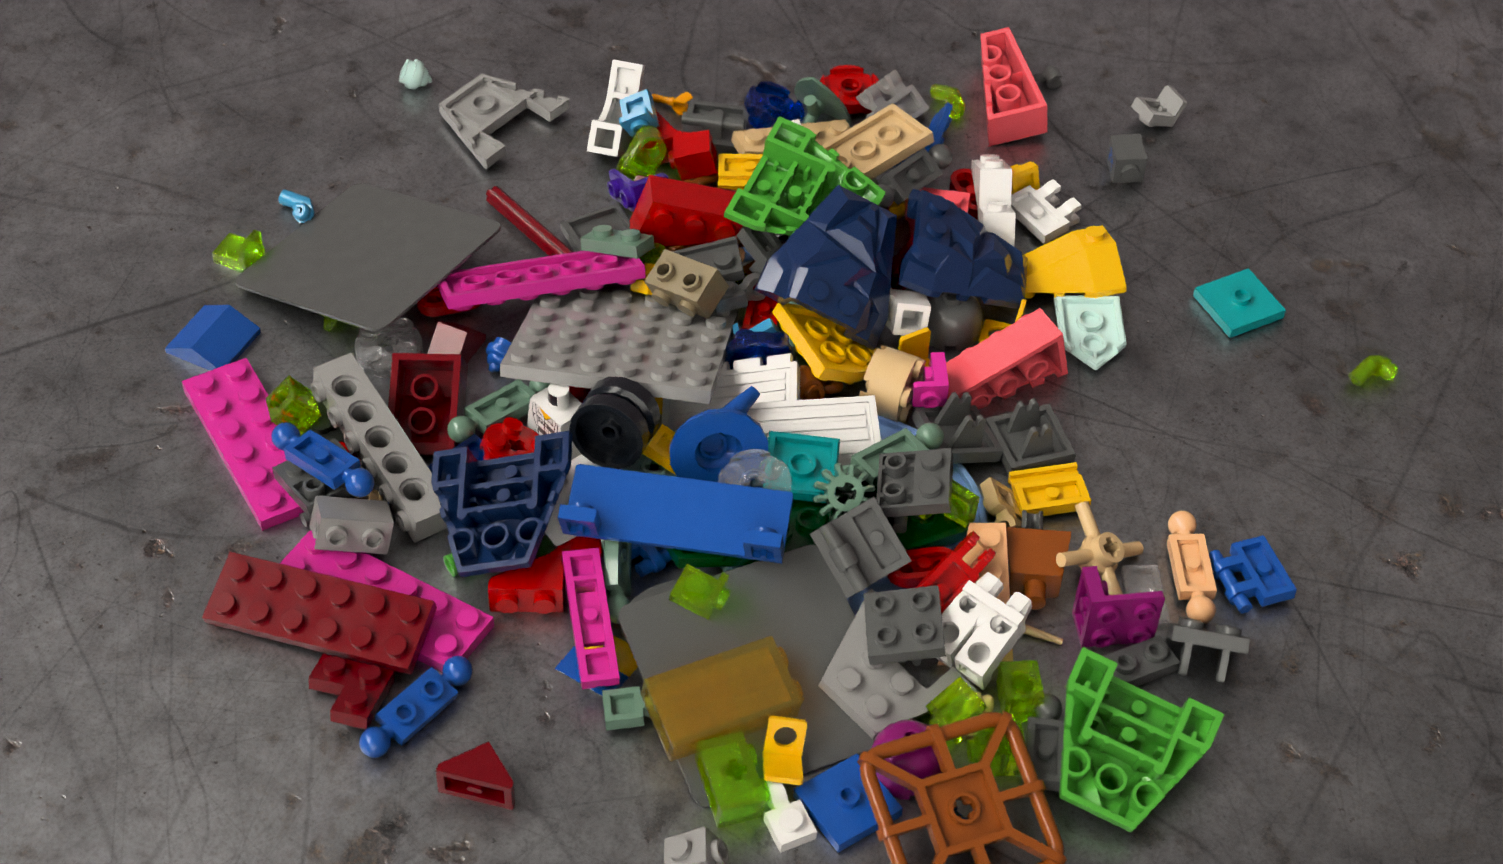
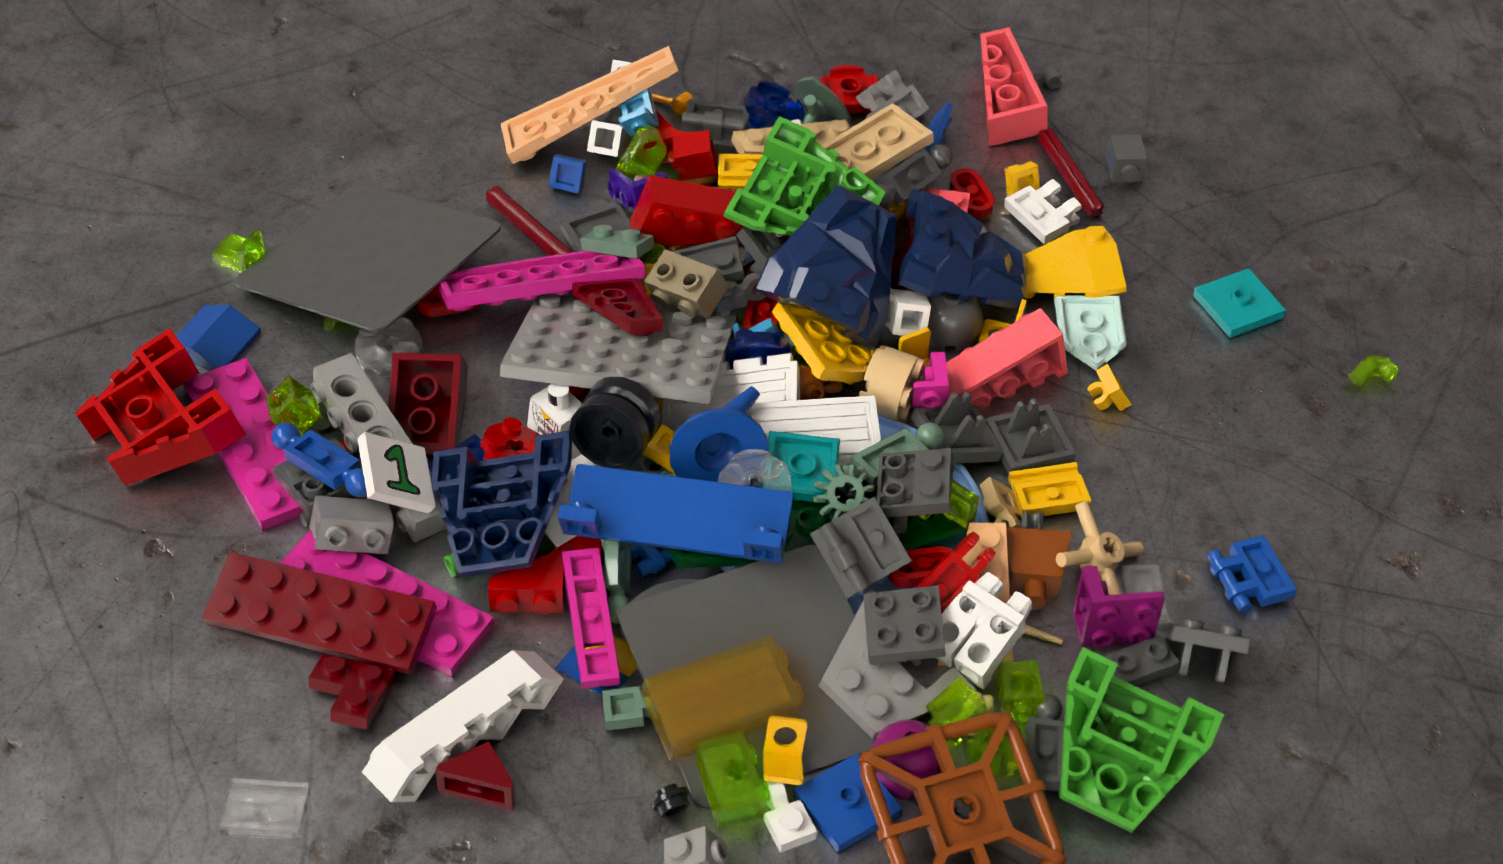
dark azure arm [279,189,315,223] -> none
blue plate [359,656,473,758] -> none
light aqua plate [399,59,432,90] -> none
slope [427,321,486,364] -> none
light grey wing [439,73,569,169] -> none
sand green plate [447,379,551,443] -> none
blue plate [485,337,511,373] -> none
clear neon green bracket [669,564,731,620] -> none
clear neon green arm [930,84,966,119] -> none
white arch [972,154,1016,246] -> none
light grey bracket [1131,85,1187,127] -> none
light nougat plate [1166,510,1217,624] -> none
none -> red wedge [75,328,246,486]
none -> clear plate [219,778,310,840]
none -> white tile [357,431,436,514]
none -> white brick [362,650,564,802]
none -> light nougat wing [501,46,679,164]
none -> blue tile [549,154,587,194]
none -> dark red wing [572,278,664,336]
none -> black plate [651,784,690,818]
none -> dark red axle [1038,128,1104,218]
none -> yellow tile [1087,364,1132,411]

